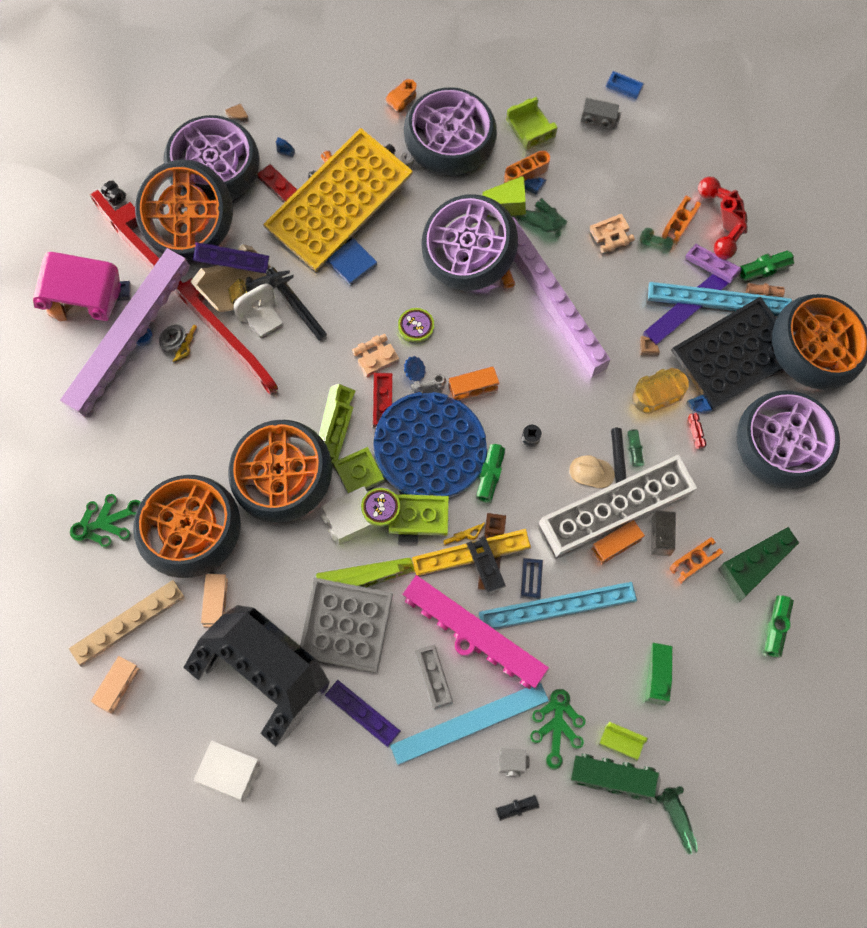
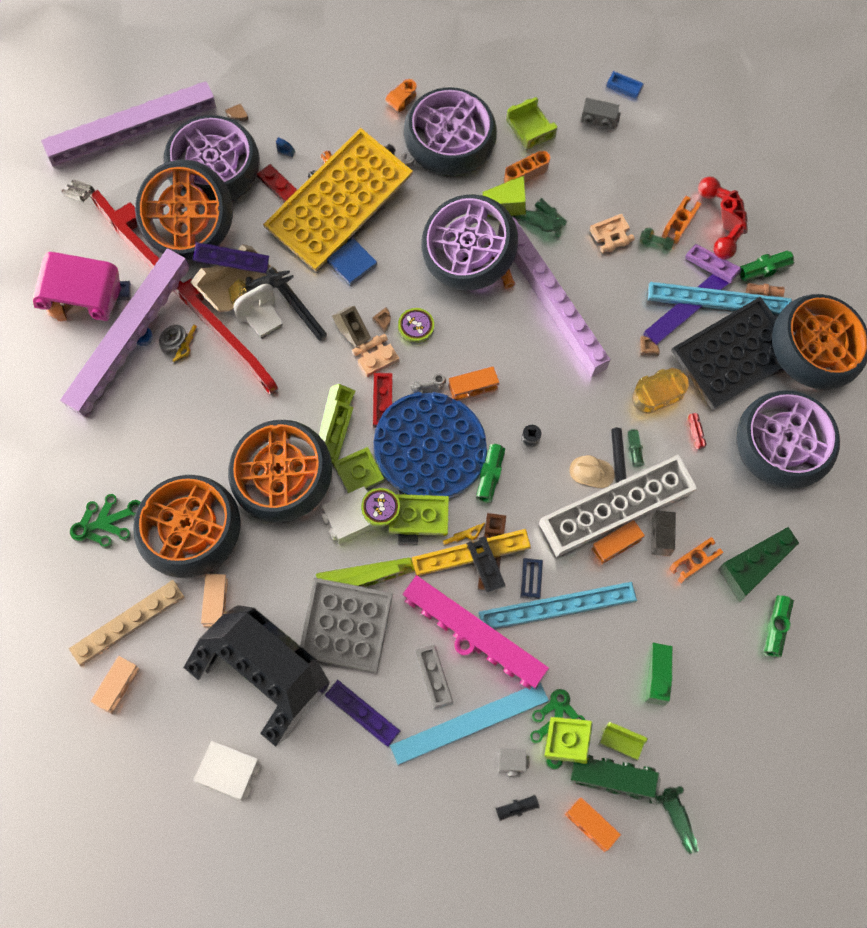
black wheel [101,180,126,206] -> none
blue piece [404,356,426,382] -> none
blue tile [524,177,546,195] -> none
blue tile [686,395,712,414] -> none
none -> lavender brick [41,81,216,167]
none -> clear smoke tile [61,179,95,202]
none -> dark tan slope [332,305,372,347]
none -> medium nougat tile [372,307,391,333]
none -> lime plate [544,717,593,763]
none -> orange piece [565,797,621,852]

